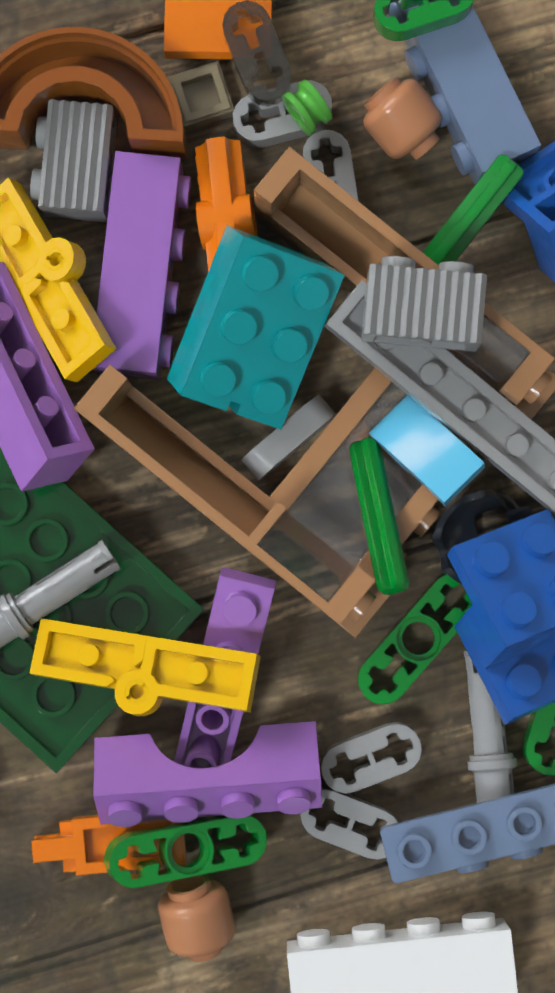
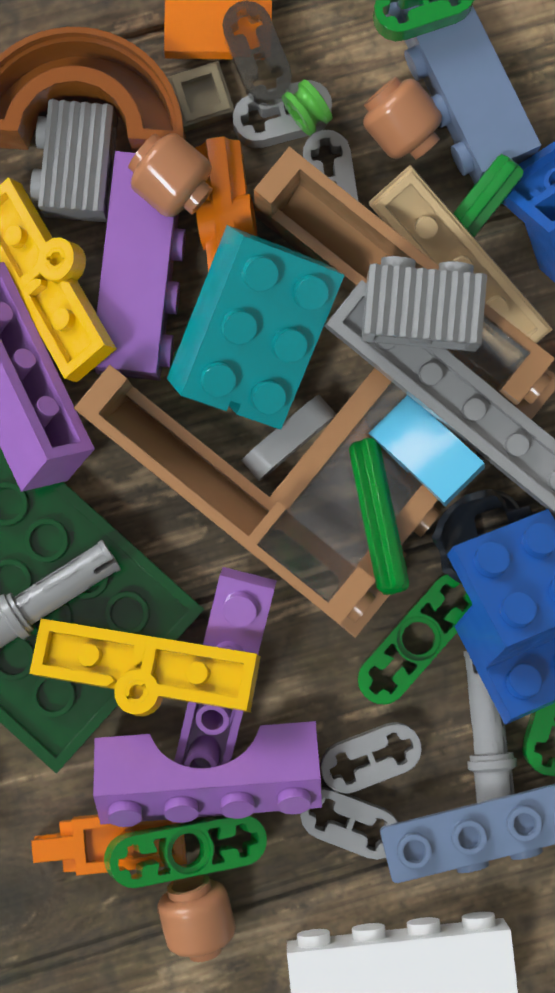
none -> nougat head [128,133,213,217]
none -> tan tile [369,165,553,365]

